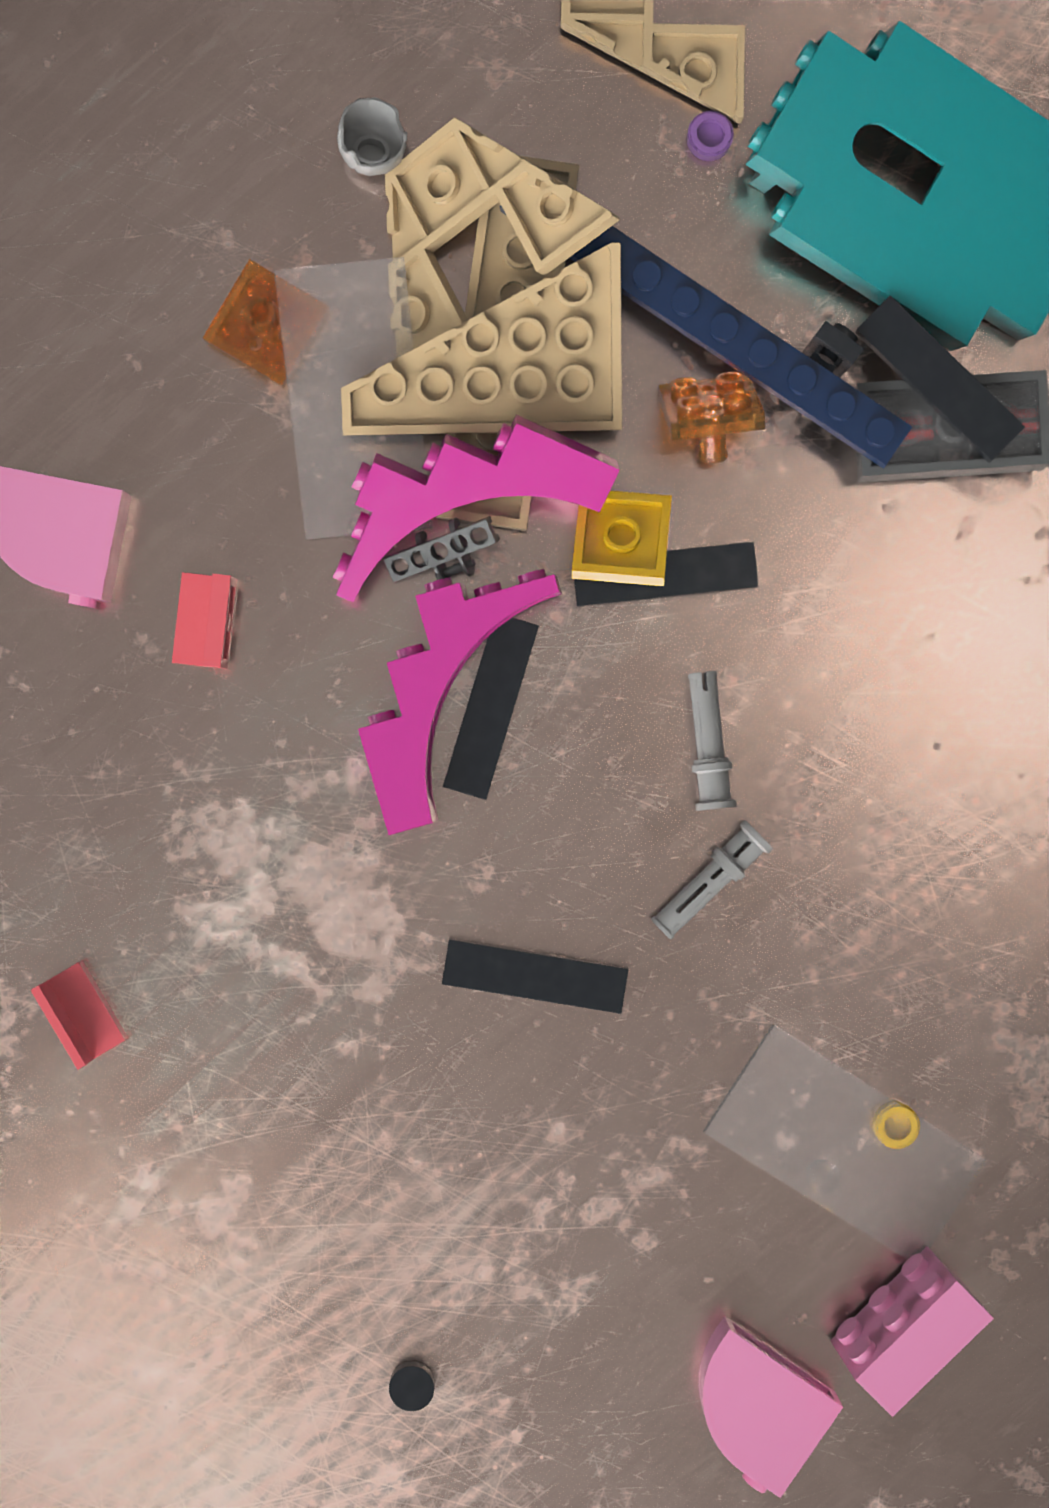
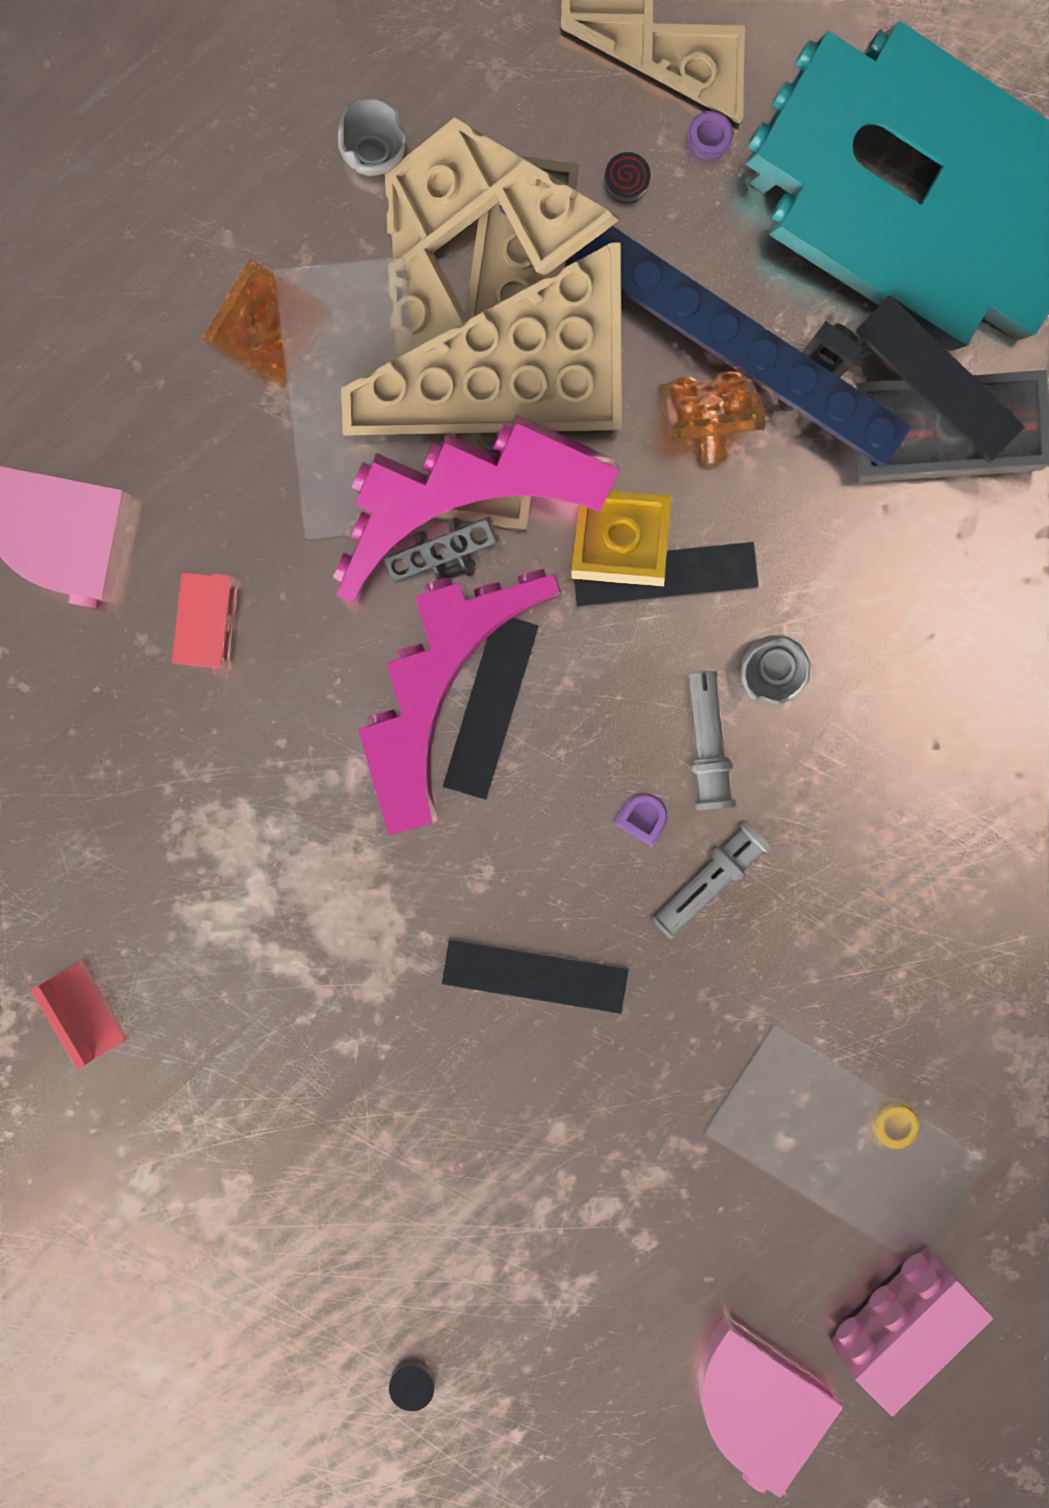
none -> black tile [604,152,651,202]
none -> medium lavender tile [613,793,668,847]
none -> light grey hair [740,635,811,705]

